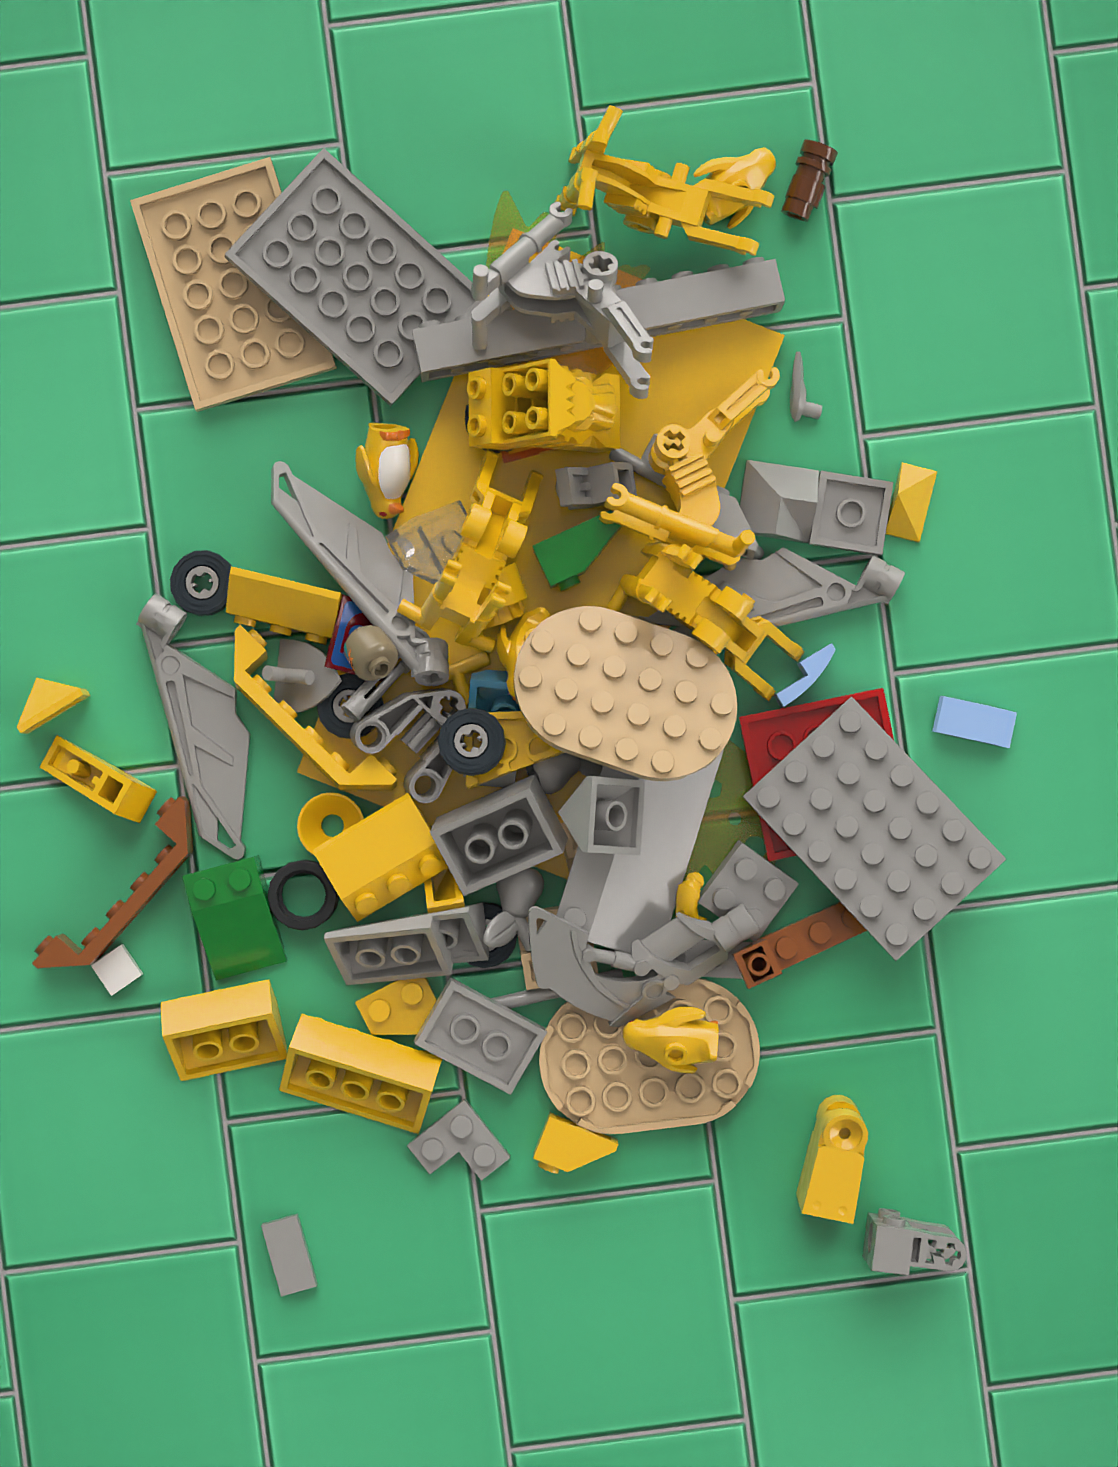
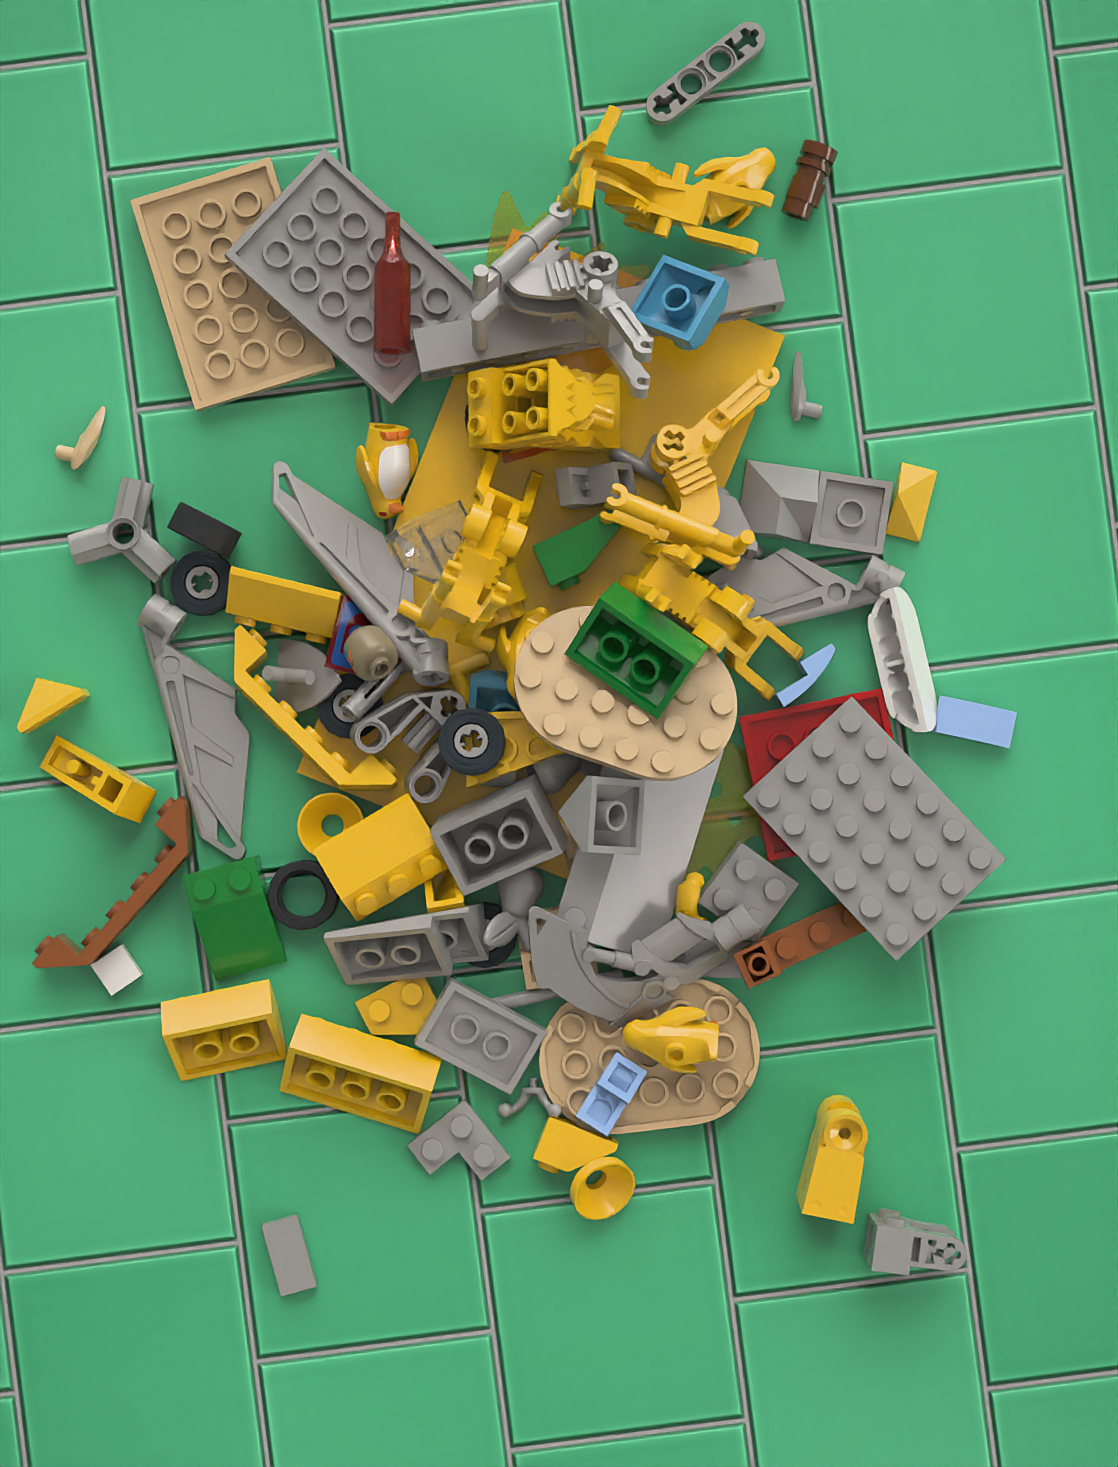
none -> tan bar [55,406,106,470]
none -> light grey piece [67,477,177,584]
none -> black tyre [167,502,242,559]
none -> clear red piece [373,212,411,355]
none -> light grey piece [498,1078,562,1118]
none -> green slope [564,582,709,720]
none -> yellow piece [570,1157,635,1220]
none -> light blue slope [574,1052,647,1137]
none -> dark azure slope [631,255,729,351]
none -> light grey beam [646,21,765,126]
none -> white brick [868,587,937,732]

